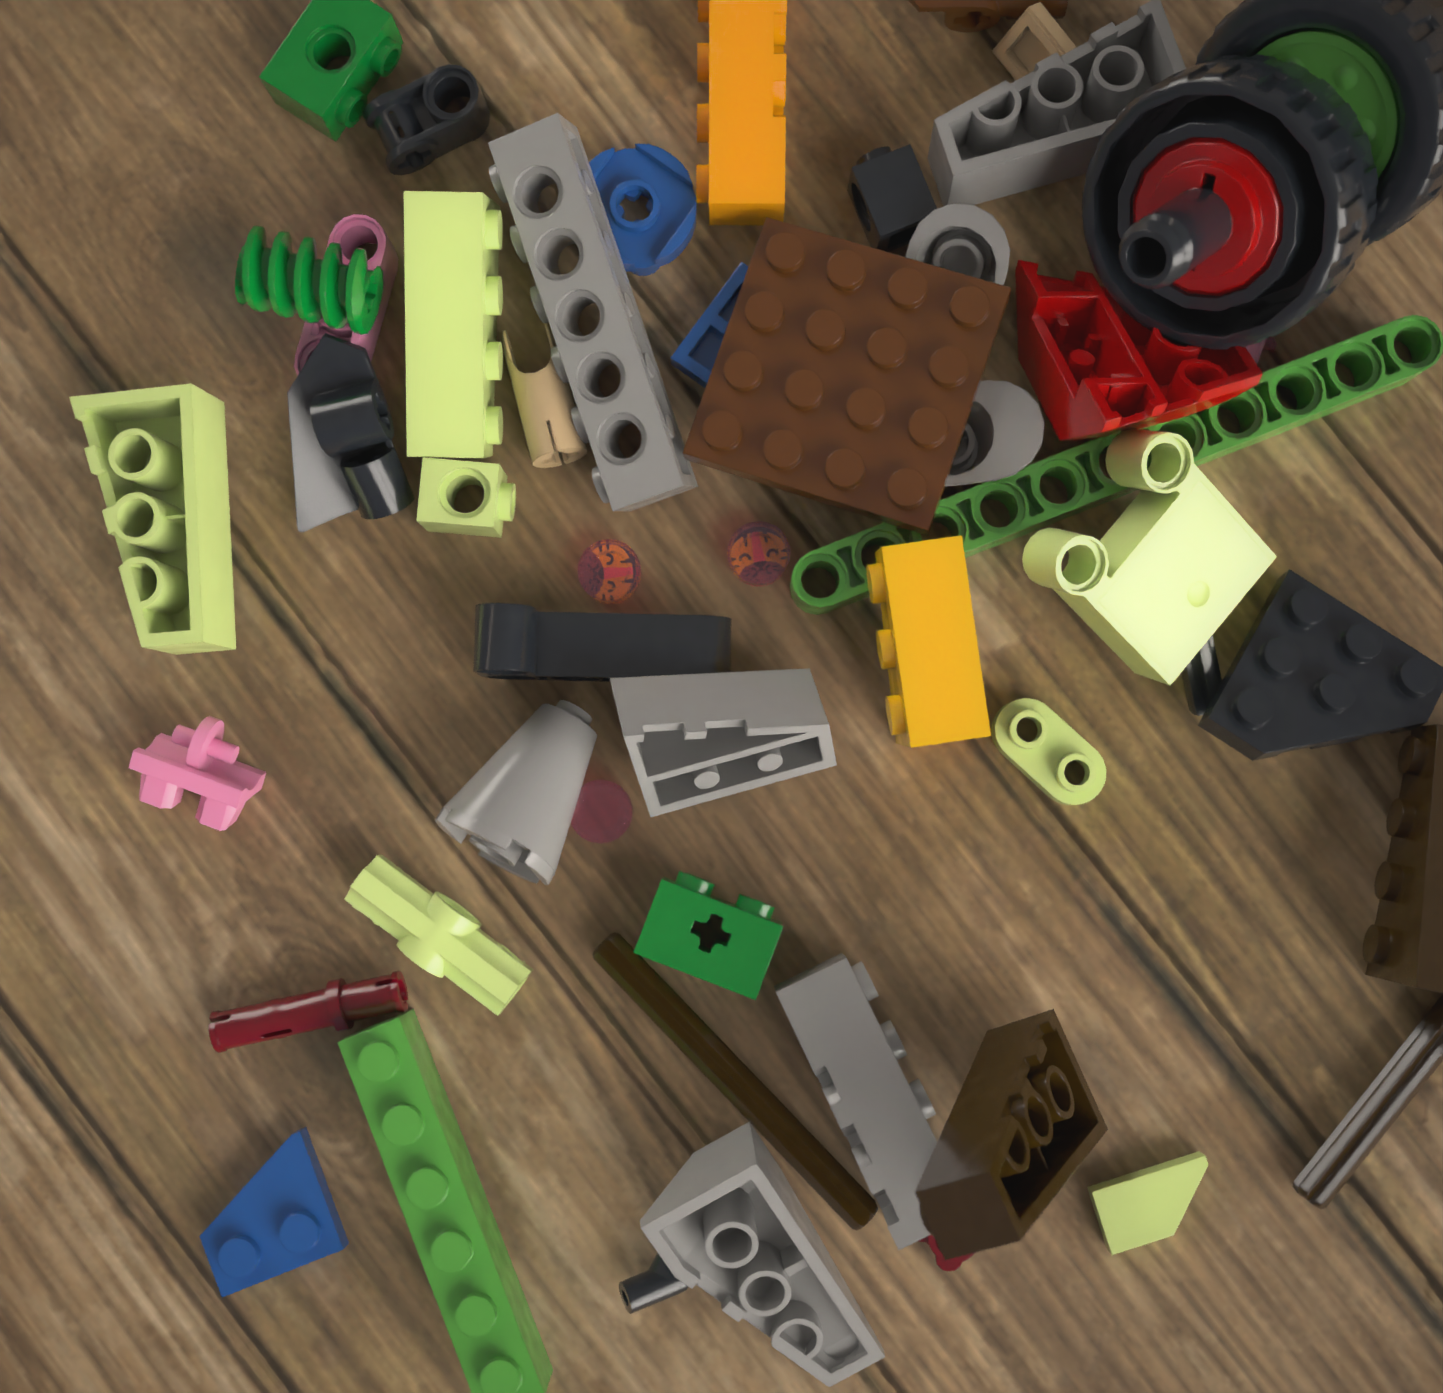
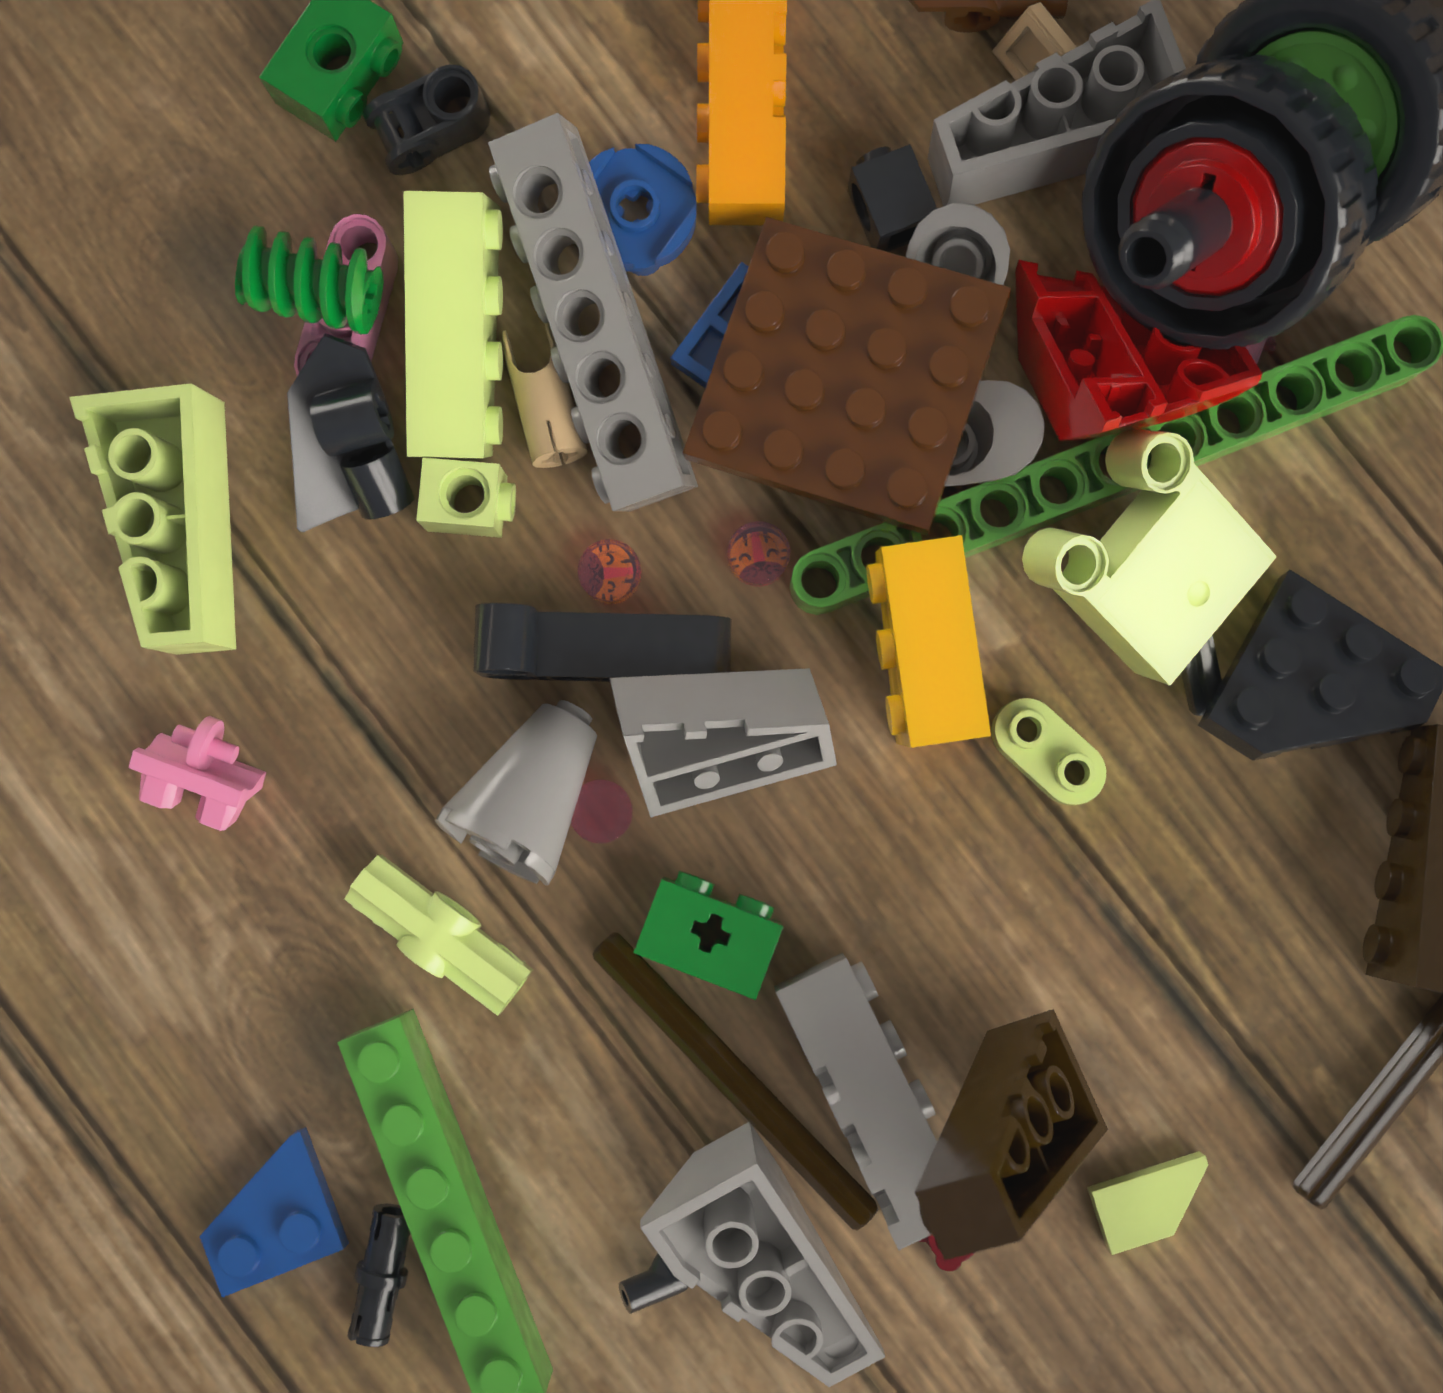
dark red pin [208,971,408,1053] -> none
none -> black pin [347,1203,411,1347]

